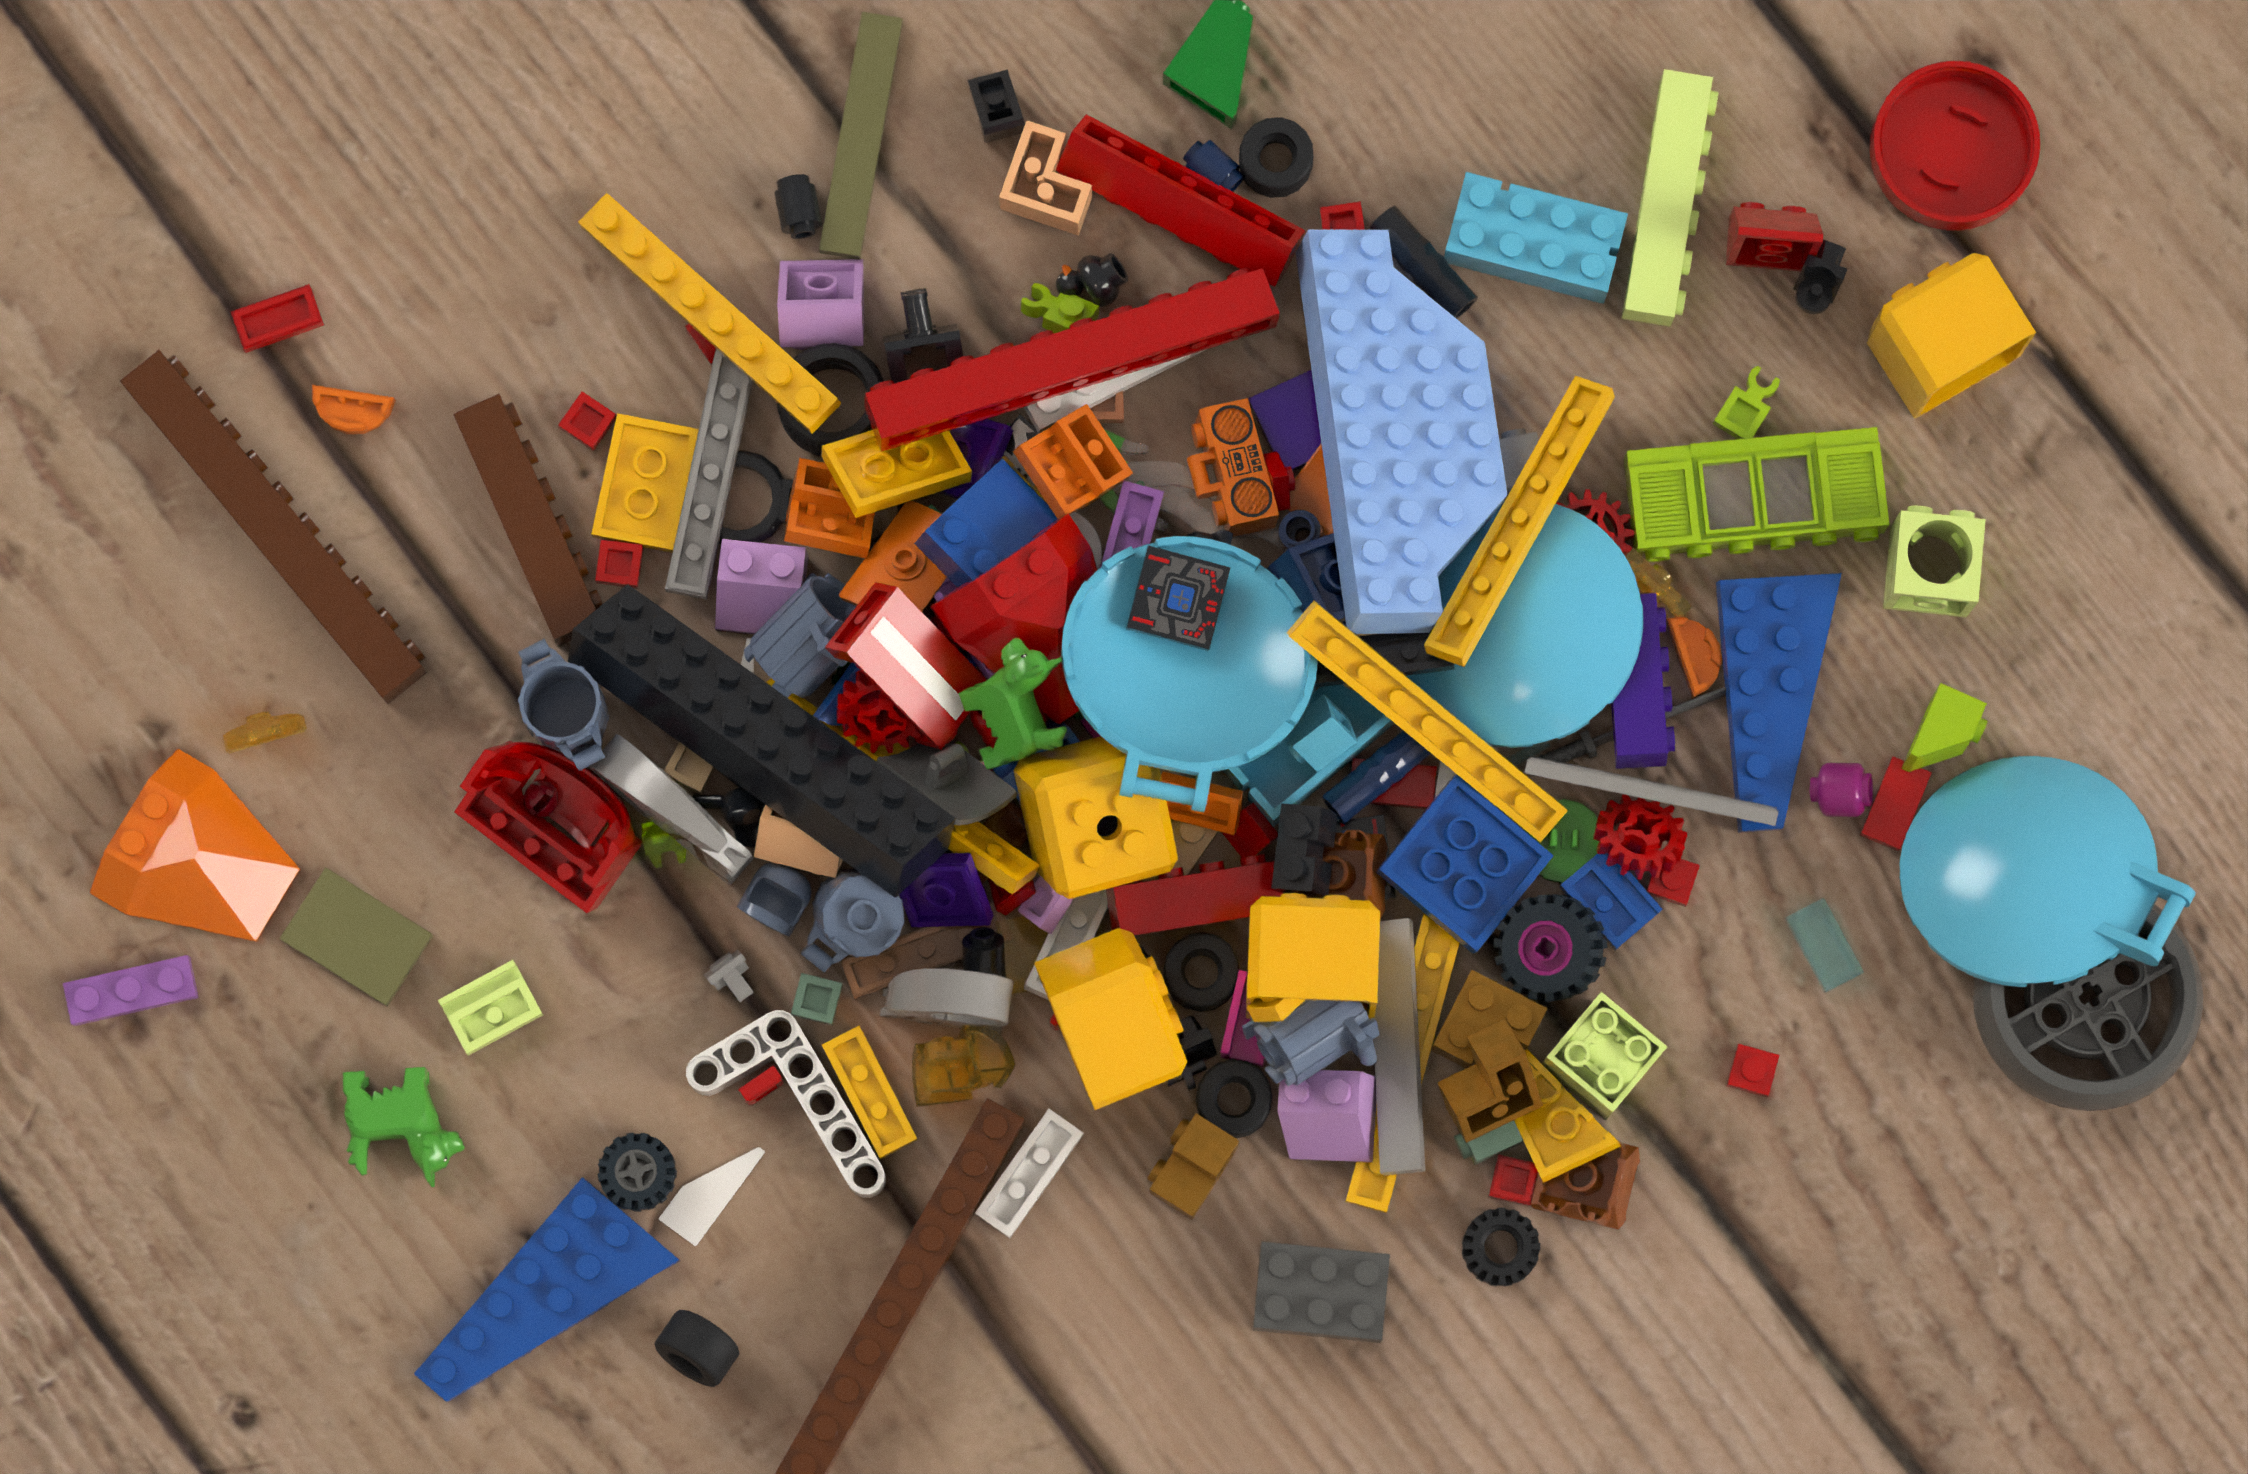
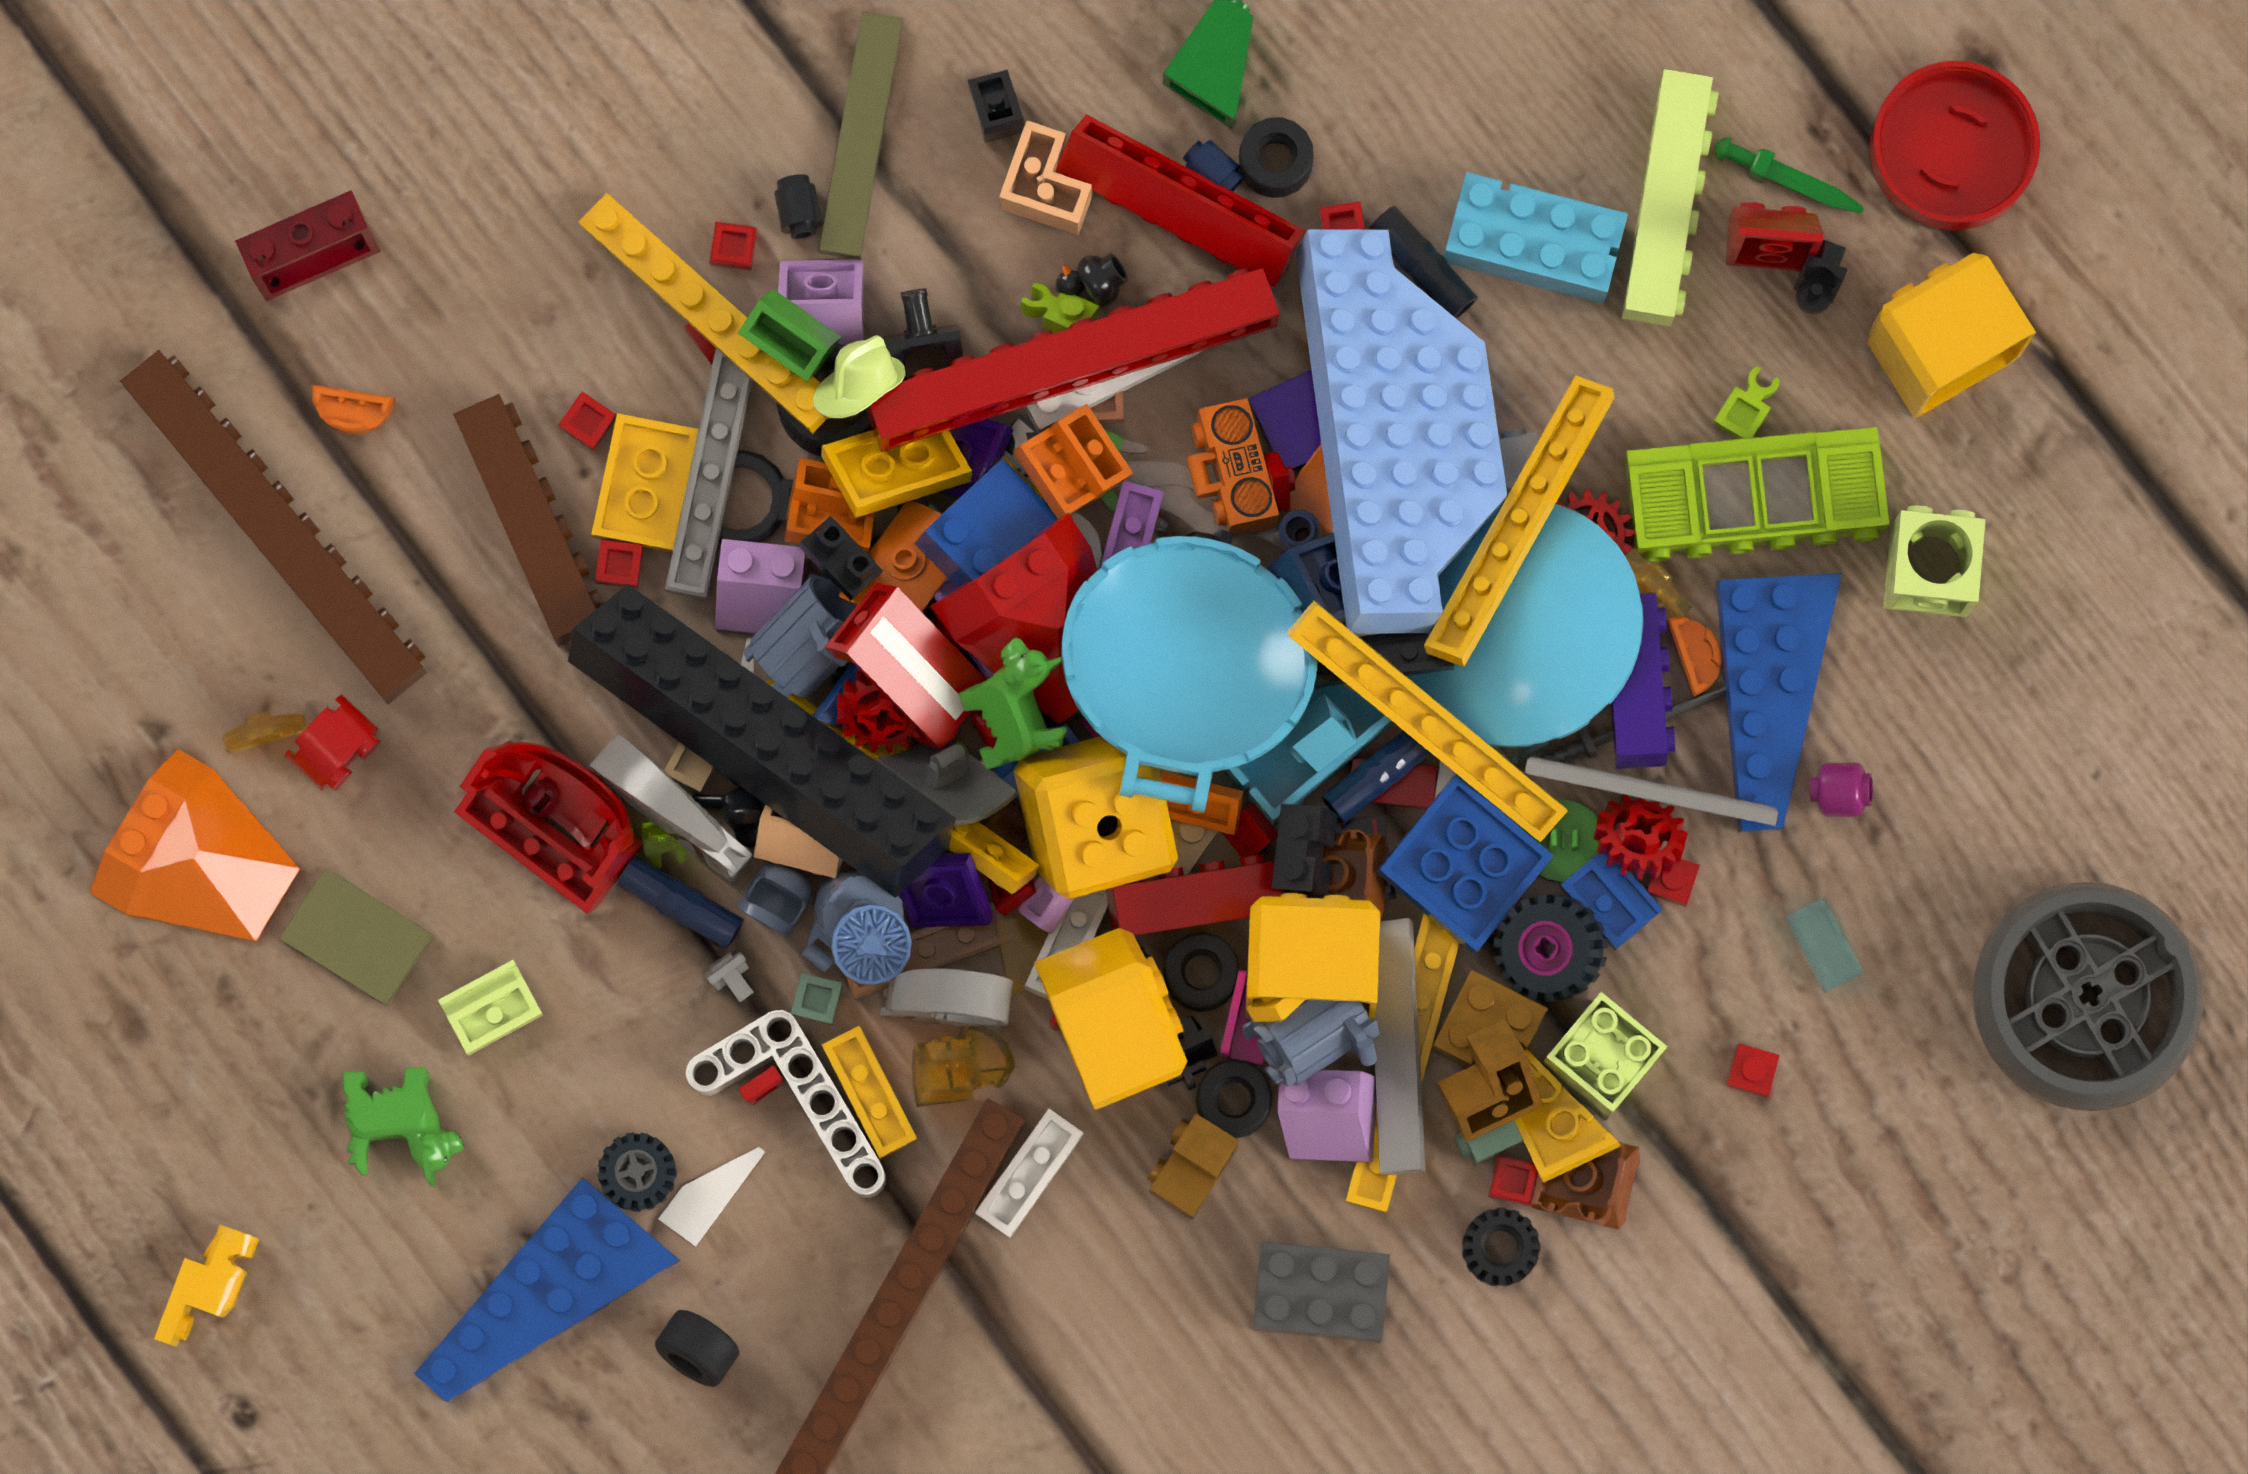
medium lavender plate [63,955,199,1026] -> none
red tile [231,284,324,353] -> none
sand blue container [518,638,610,771] -> none
black brick [962,927,1006,978] -> none
tile [1126,545,1230,651] -> none
red tile [1860,756,1932,851] -> none
medium azure dish [1900,756,2196,987] -> none
lime slope [1901,683,1988,772] -> none
none -> yellow plate [154,1225,259,1347]
none -> dark red window [235,190,381,302]
none -> red brick [284,694,381,791]
none -> dark blue axle [617,855,744,950]
none -> red tile [709,221,757,270]
none -> bright green brick [738,289,841,382]
none -> black hips [799,516,883,601]
none -> yellowish green piece [813,335,906,418]
none -> medium blue wheel [831,904,912,985]
none -> green sword [1715,137,1864,213]

